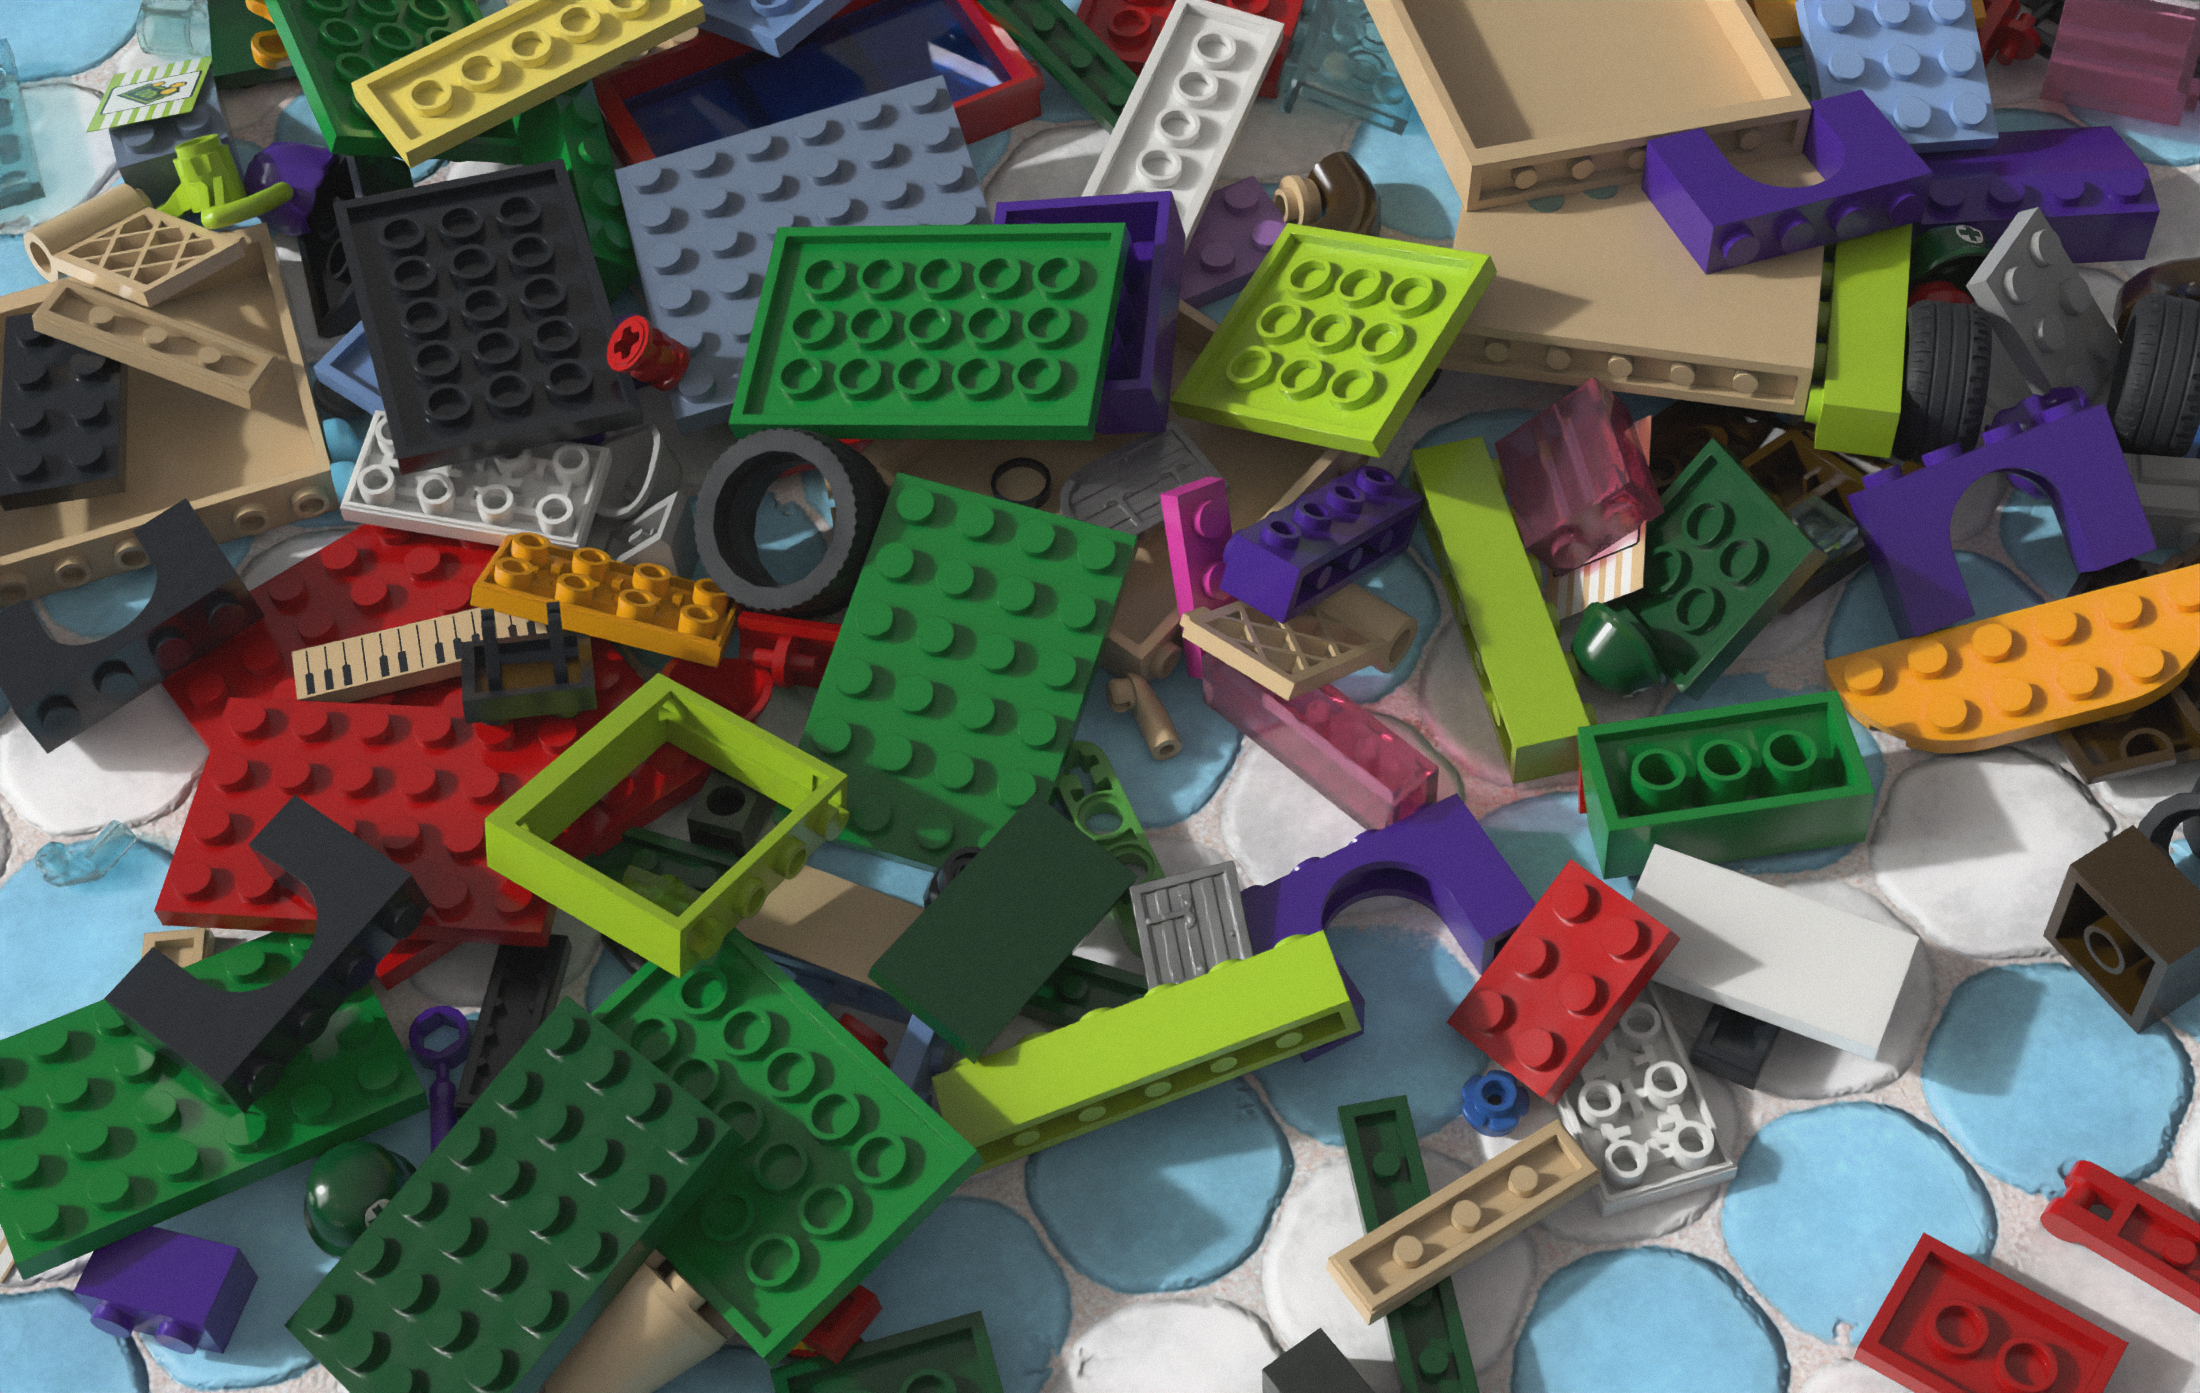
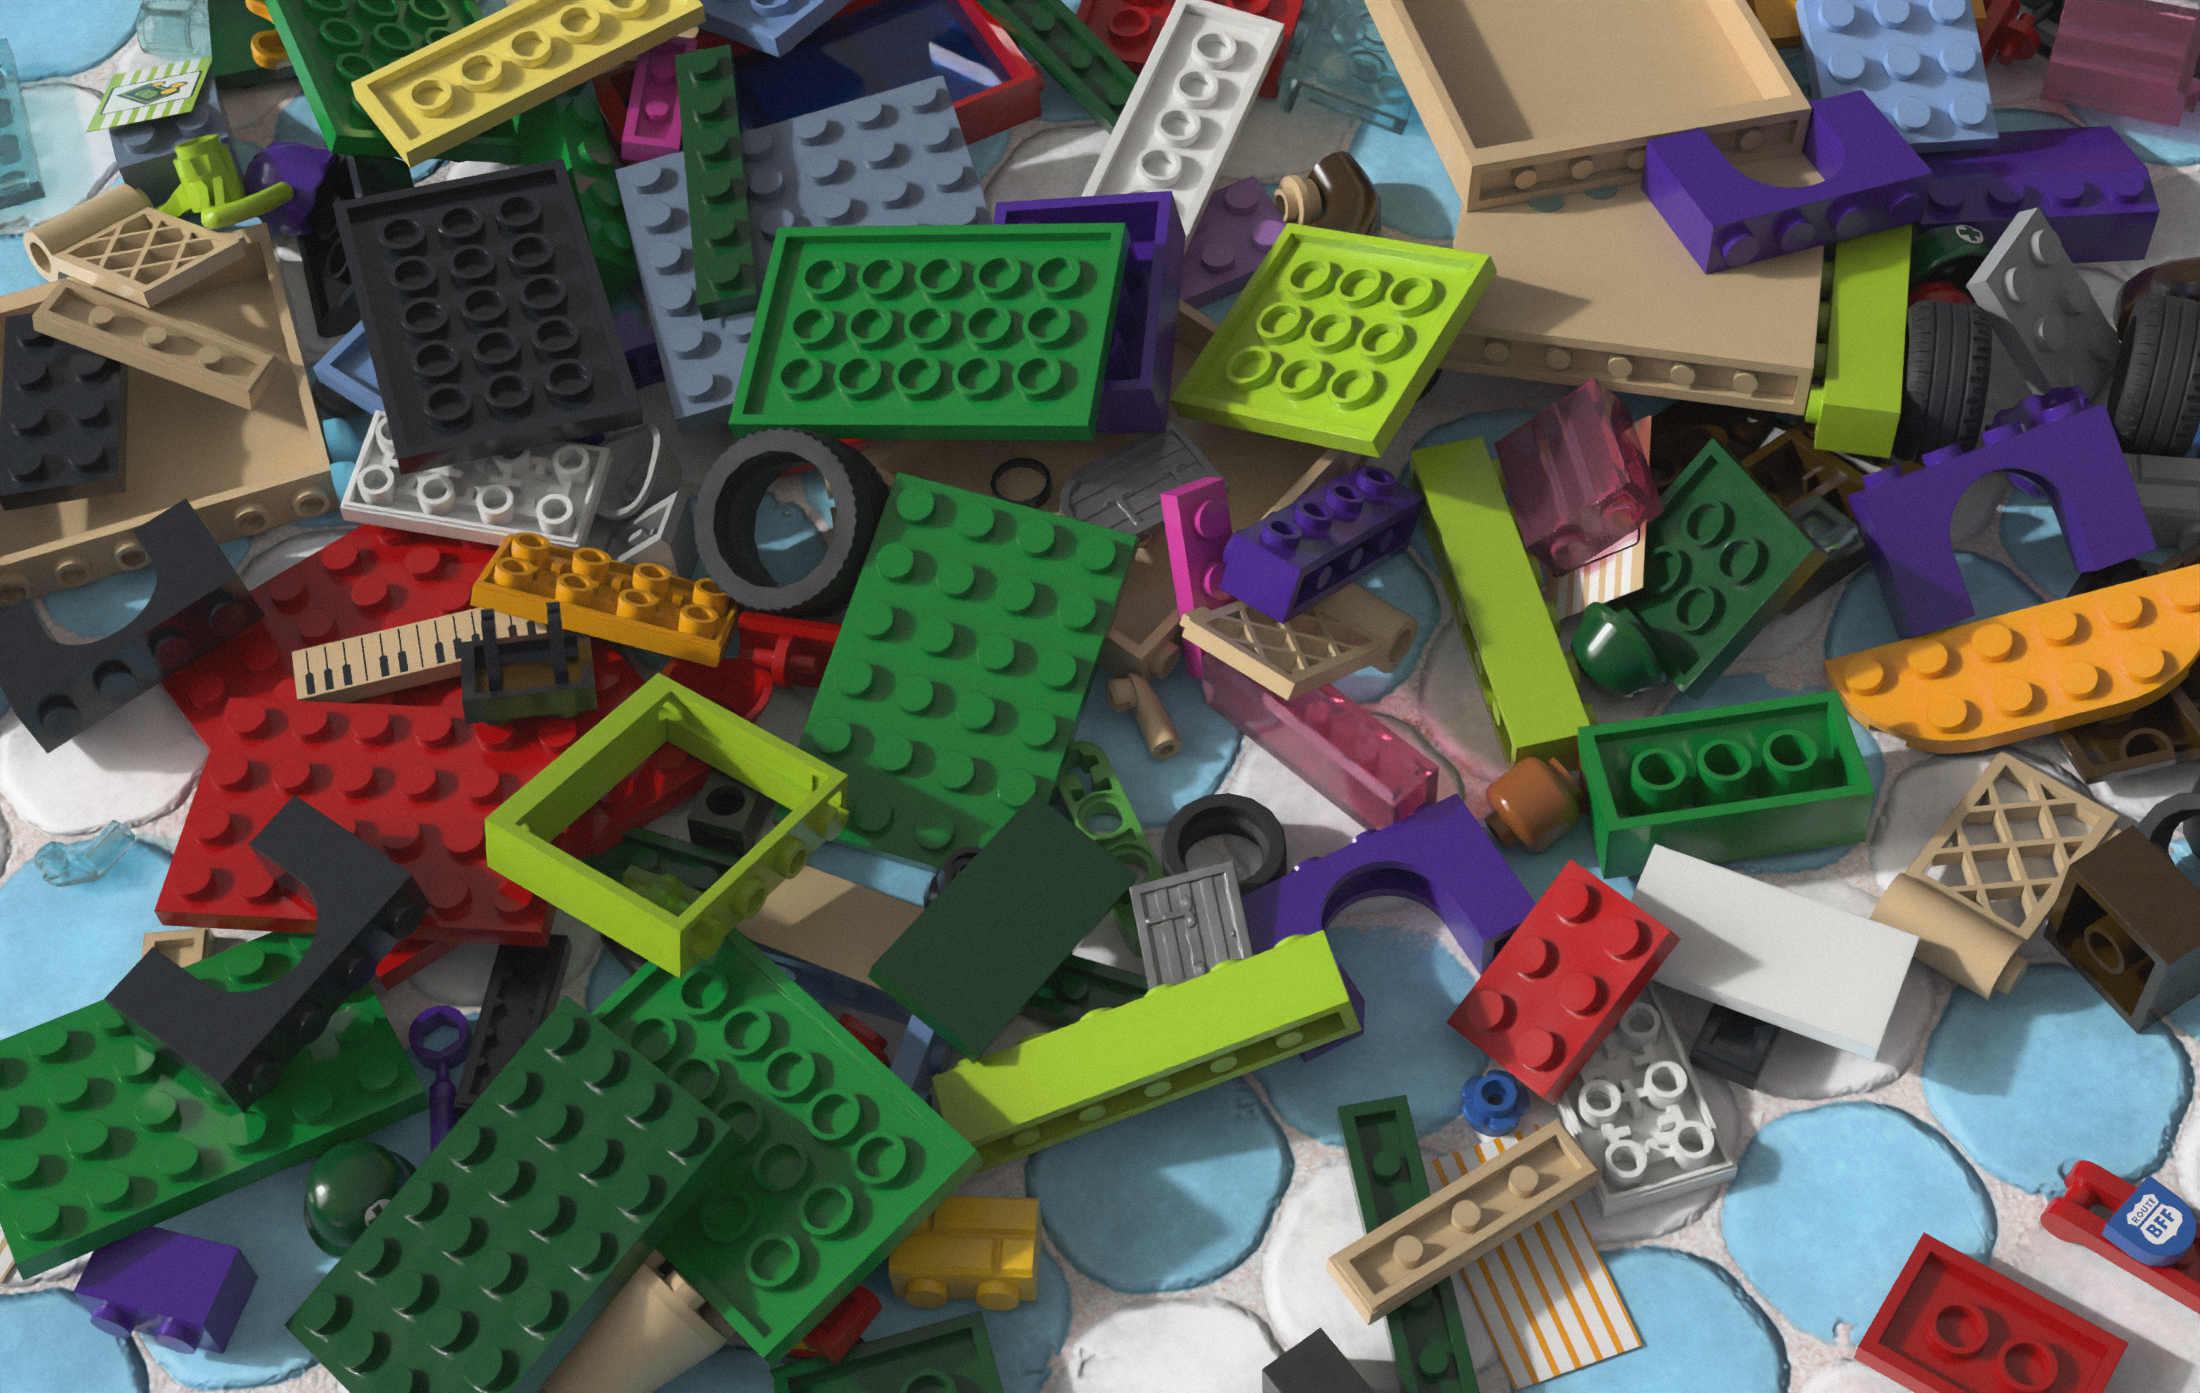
red bush [606,315,690,392] -> none
none -> dark pink plate [621,36,698,162]
none -> dark green plate [675,44,760,321]
none -> yellow brick [888,1196,1043,1311]
none -> black tyre [1161,793,1287,896]
none -> white sticker [1423,1125,1643,1391]
none -> dark orange head [1483,756,1585,854]
none -> tan piece [1870,750,2122,1001]
none -> blue tile [2101,1175,2196,1267]

